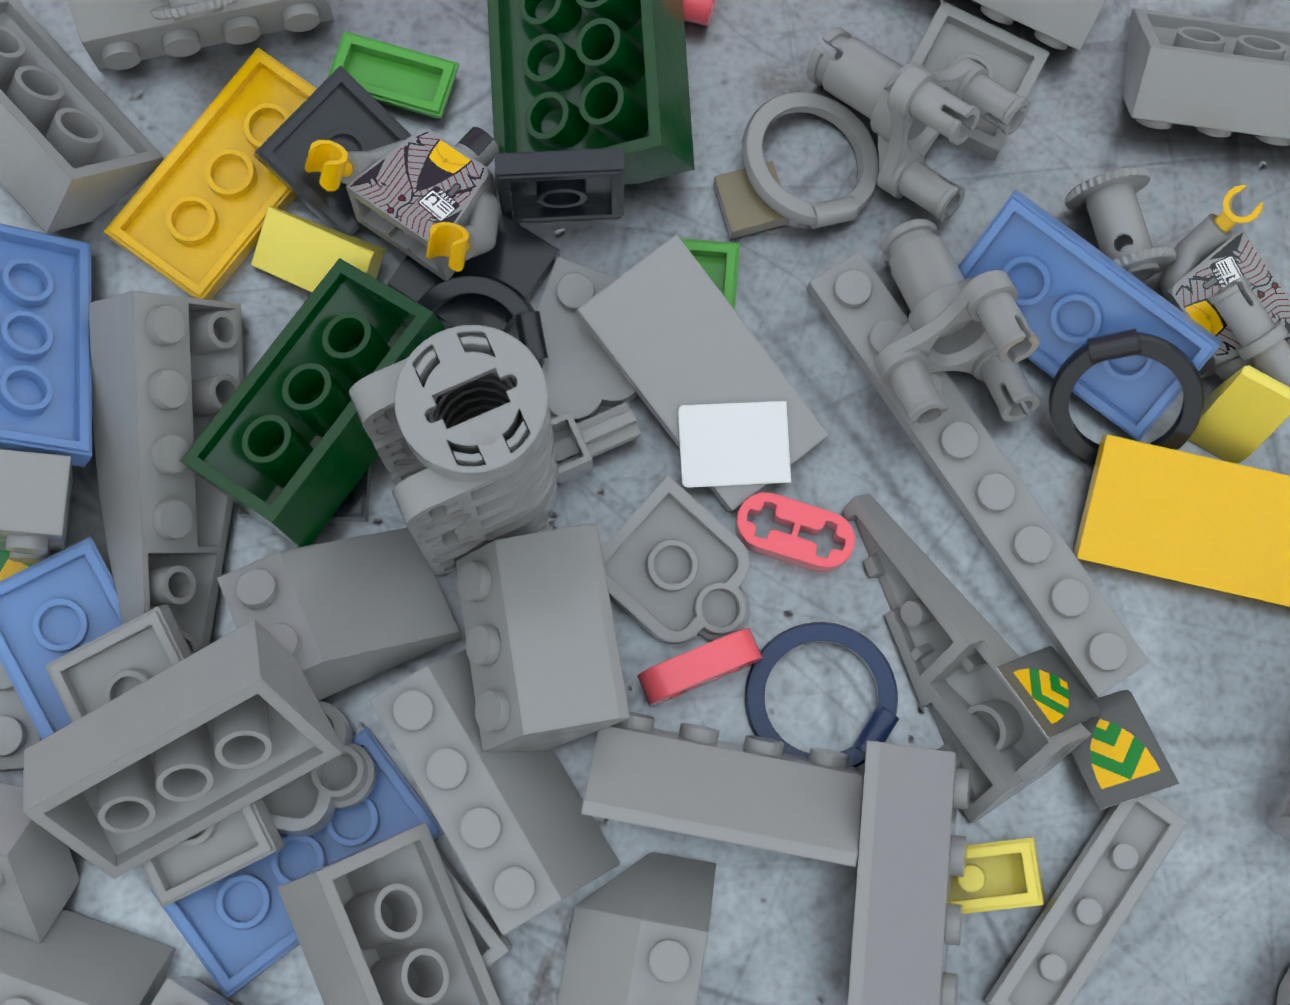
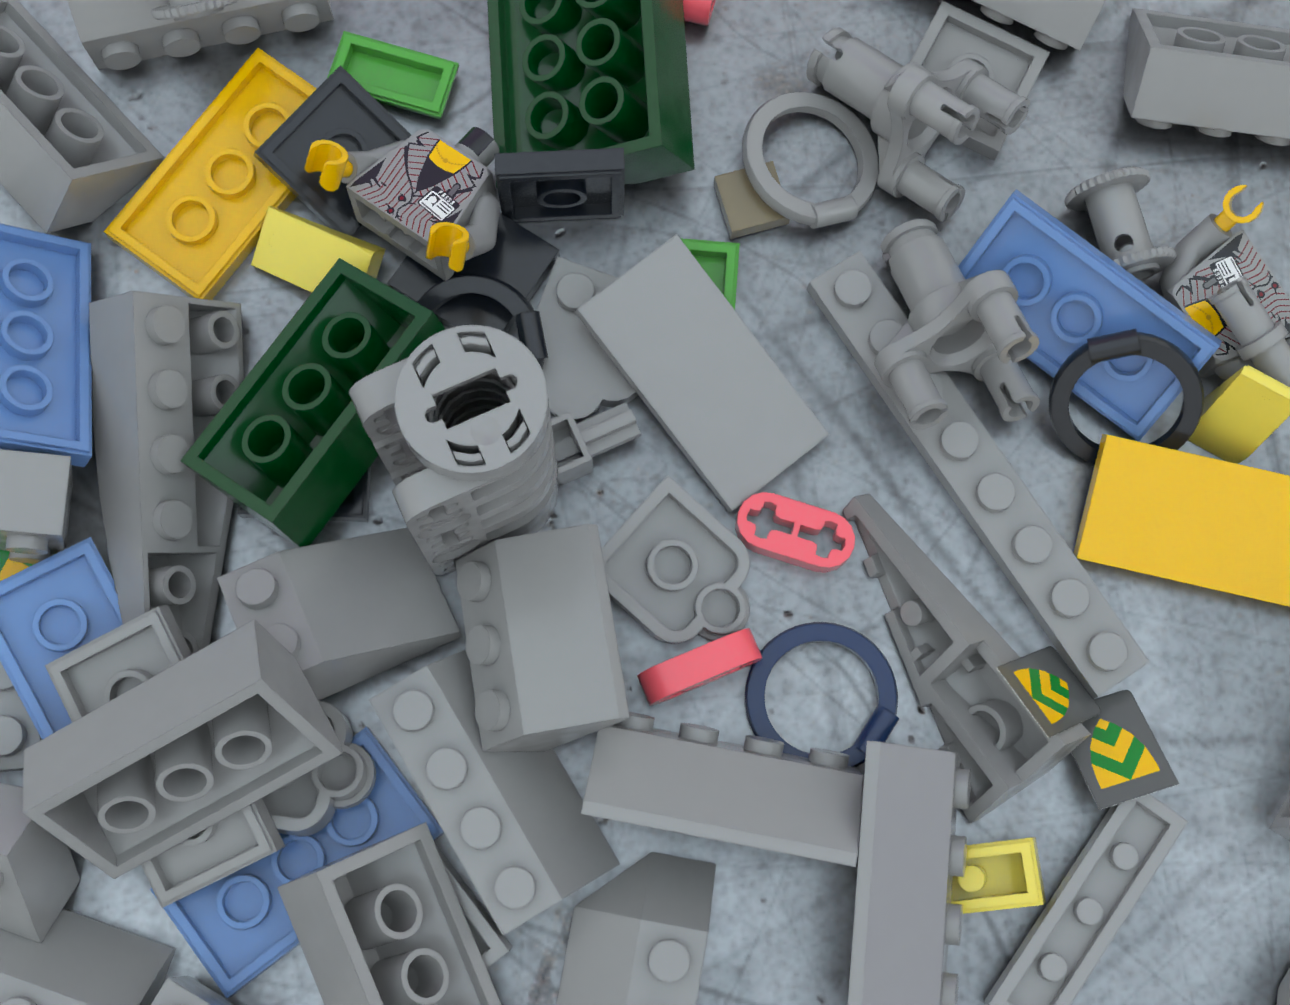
white sticker [678,401,791,488] -> none

